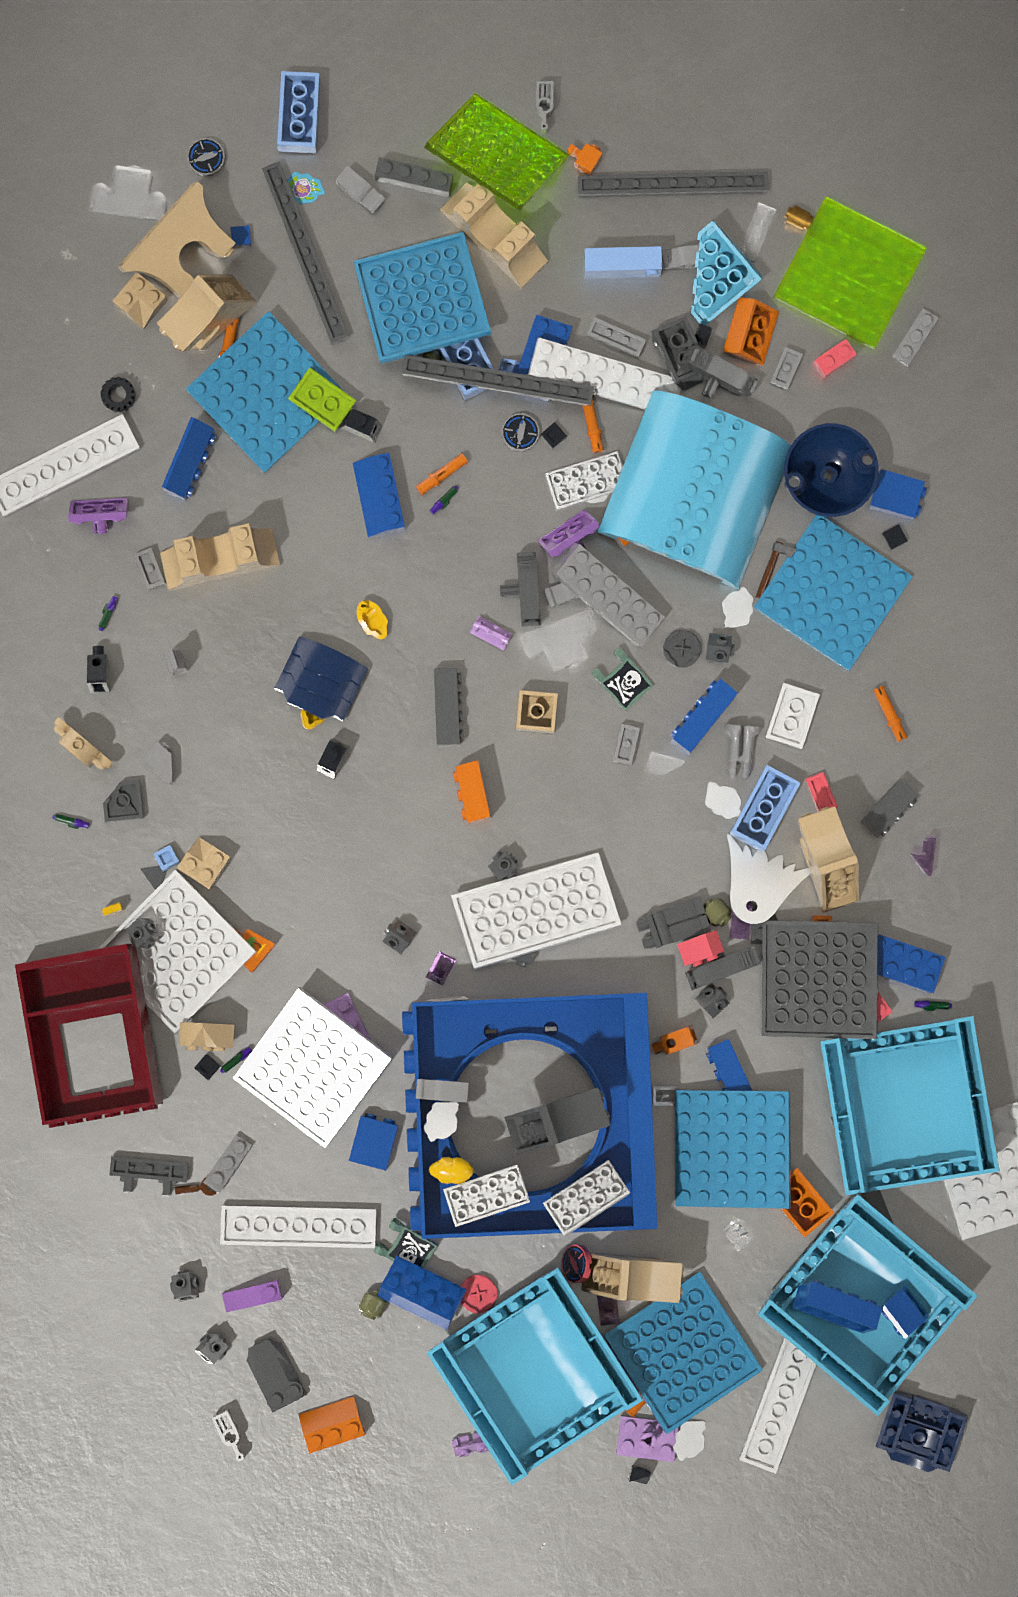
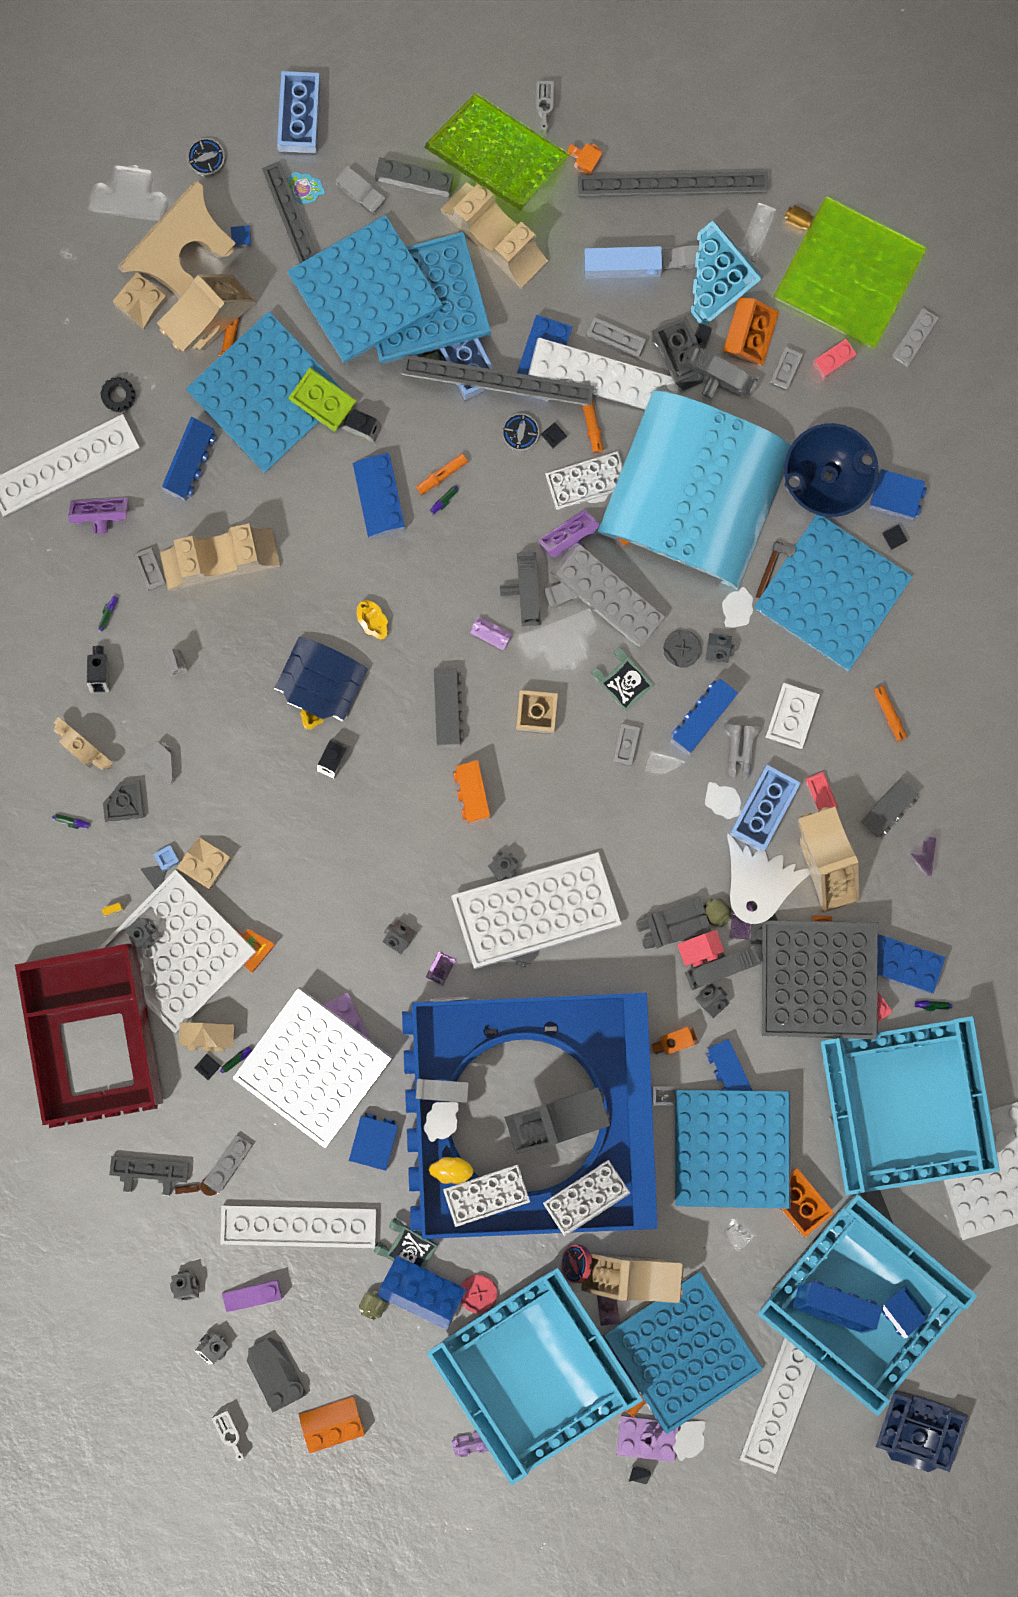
light blue plate [498,358,520,373] -> none
none -> dark azure plate [287,215,443,364]

